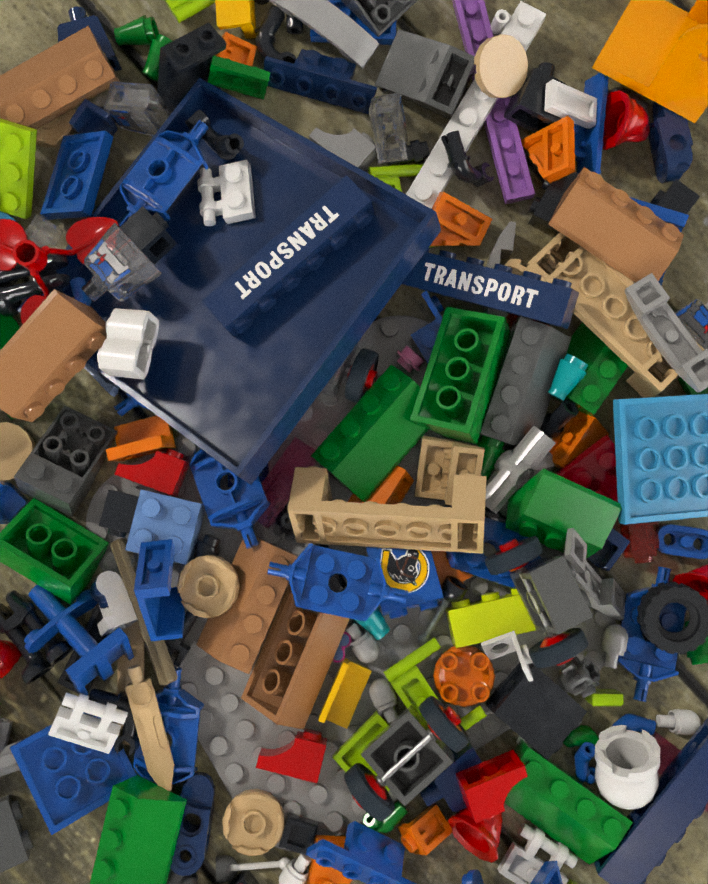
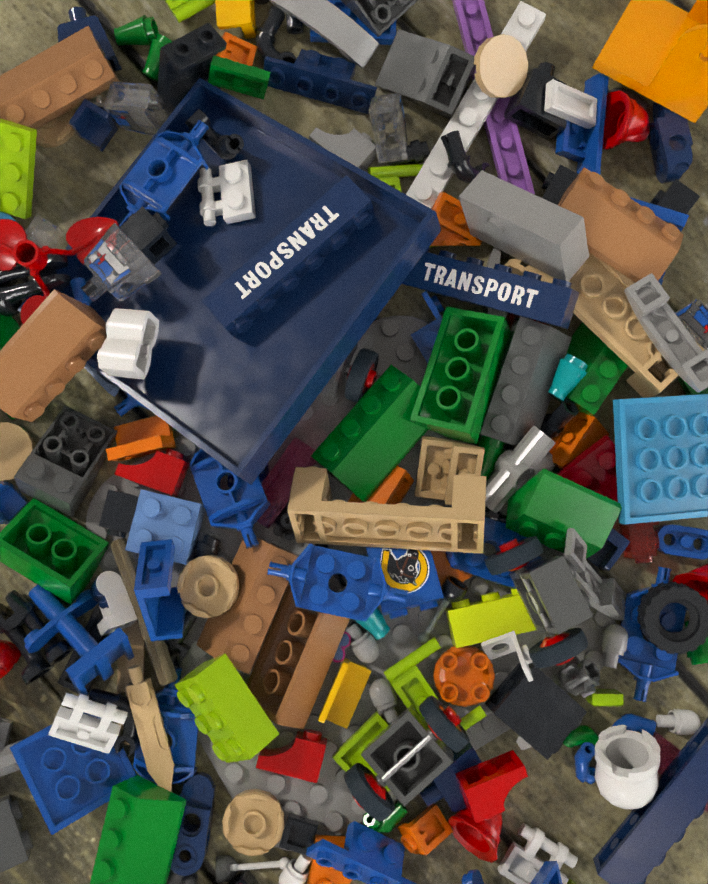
blue plate [40,130,114,220] -> none
bright pink plate [397,345,424,372] -> none
white arm [490,9,511,35] -> none
green slope [504,739,633,865] -> none
orange wing [521,116,575,183] -> none
none -> lime brick [174,653,279,763]
none -> light grey brick [459,170,589,281]

